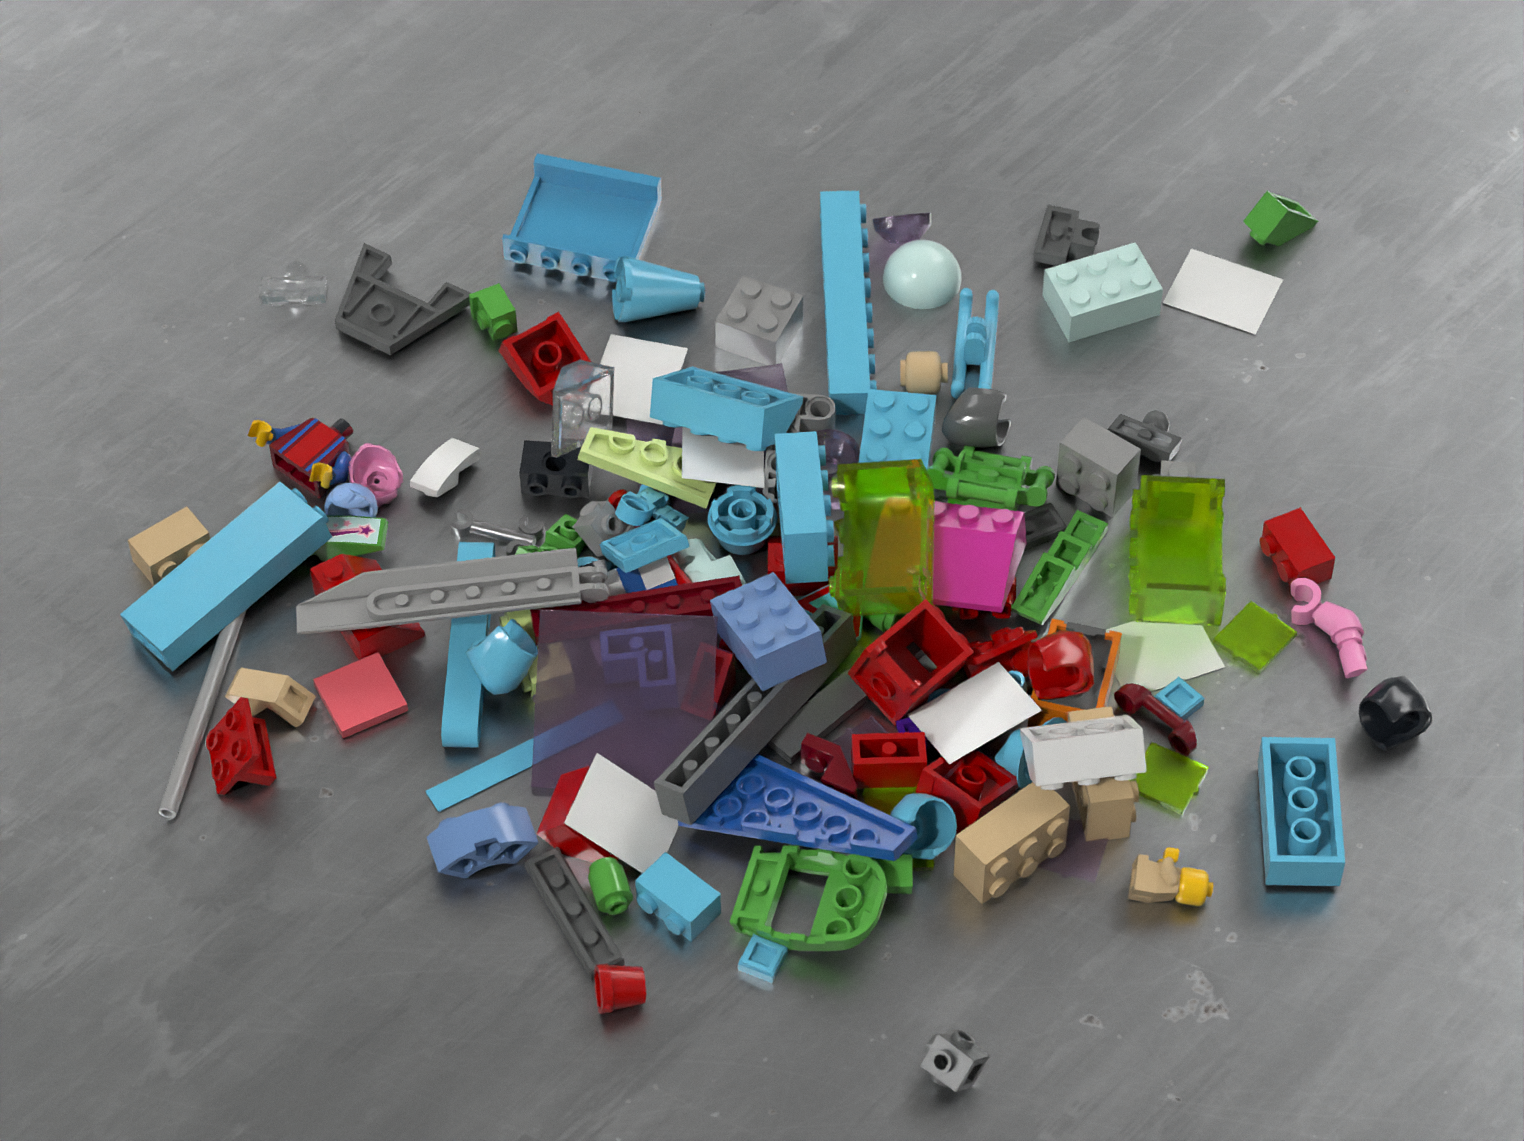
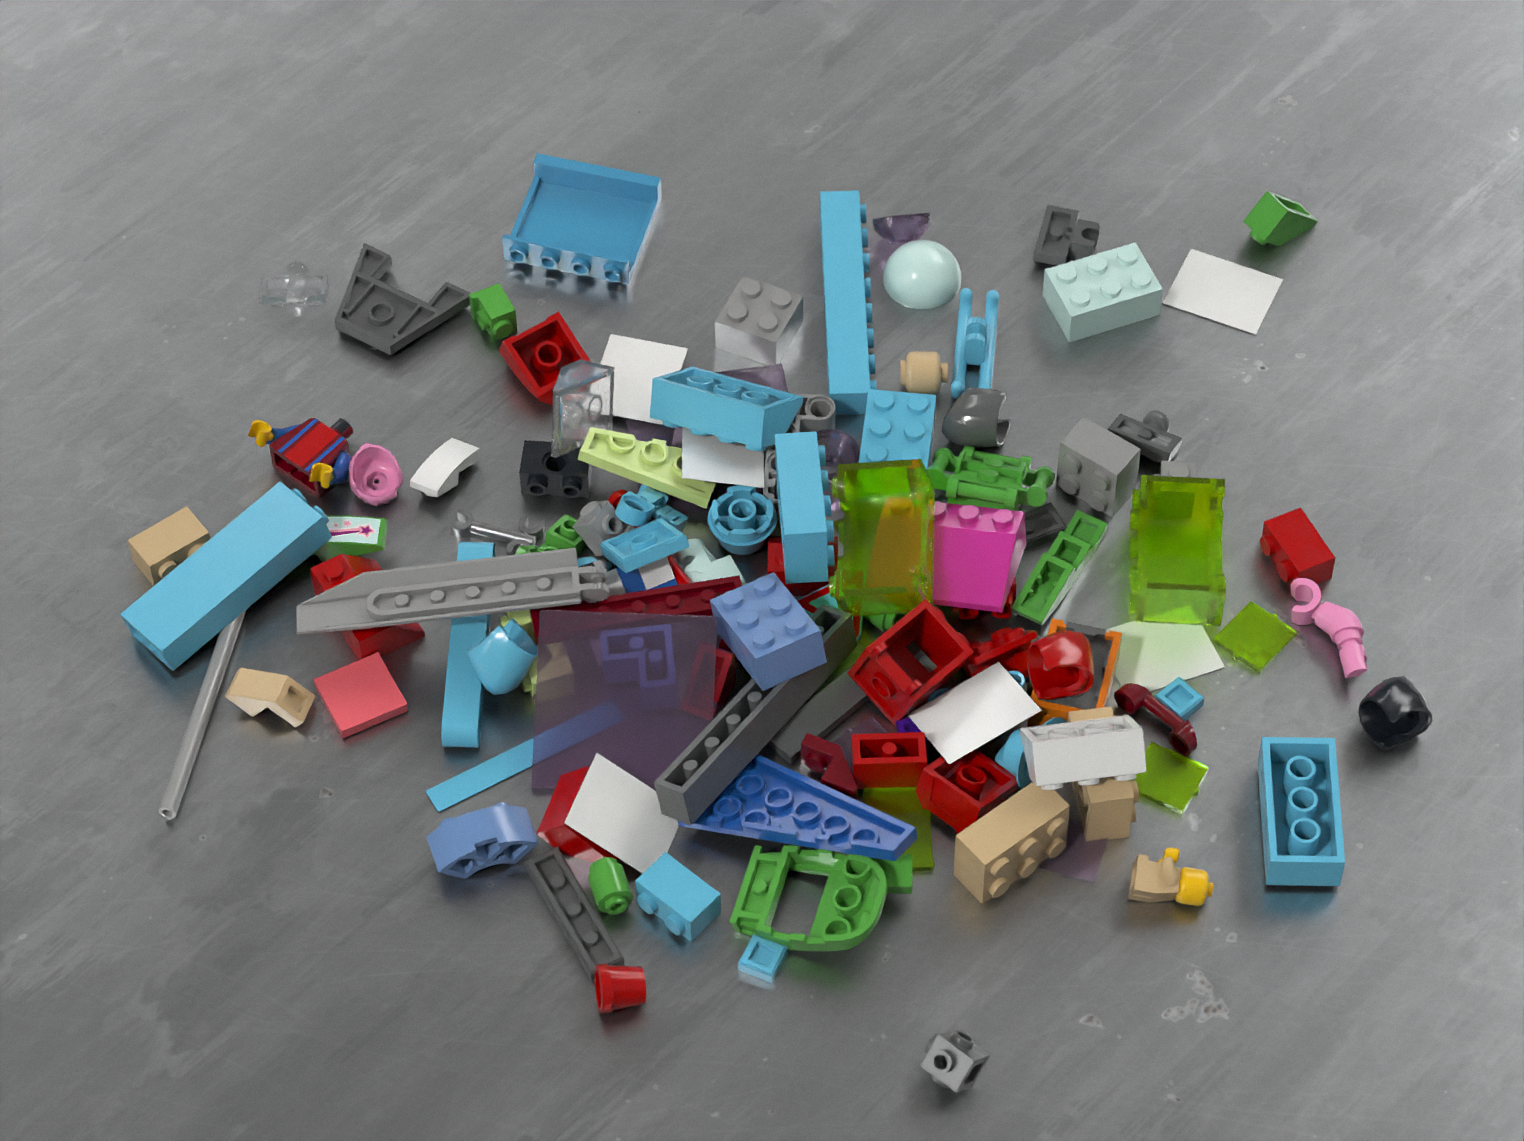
red bracket [206,697,277,795] -> none
light blue hair [324,483,378,518] -> none
medium azure cone [612,256,705,322] -> none
medium azure piece [890,793,957,859] -> none

